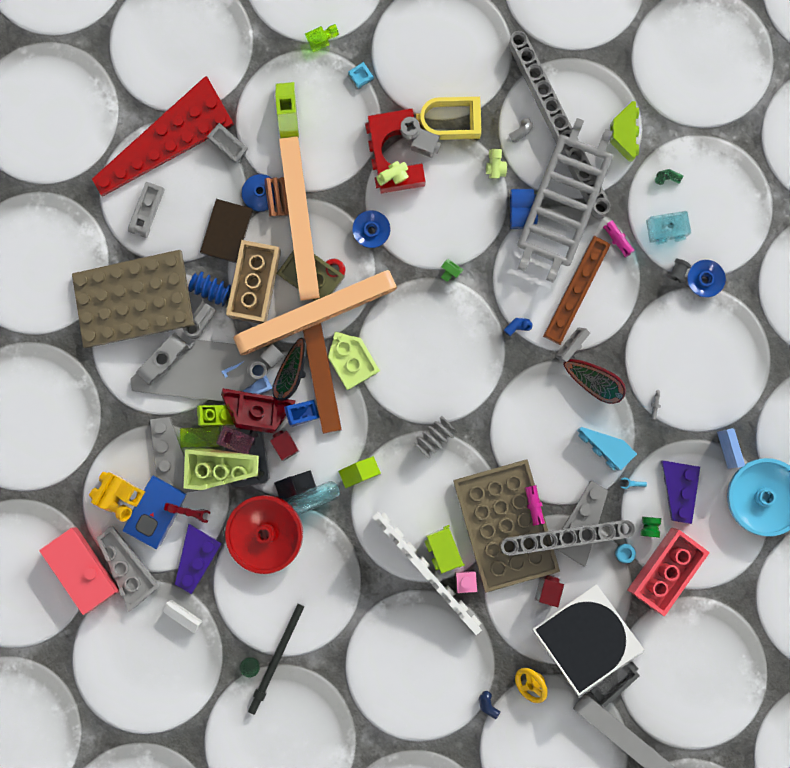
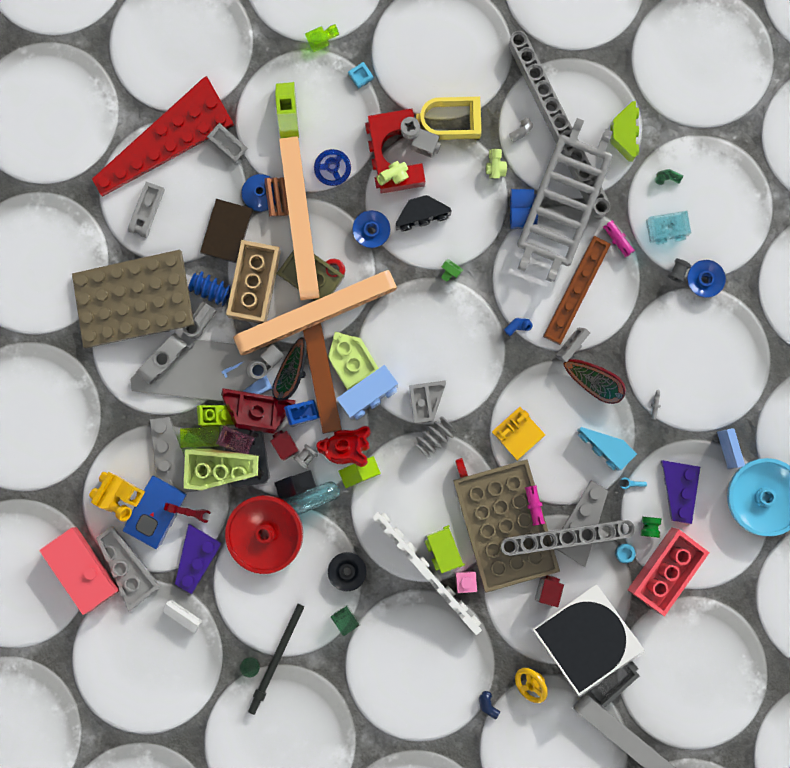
none -> light grey bush [293,444,318,469]
none -> clear blue piece [314,149,351,186]
none -> red tile [316,426,371,467]
none -> black dish [328,552,367,591]
none -> clear green panel [331,605,360,636]
none -> light blue brick [337,365,398,420]
none -> black slope [395,195,452,232]
none -> light grey wing [409,380,446,424]
none -> red tile [455,458,468,478]
none -> yellow hinge [492,407,545,460]

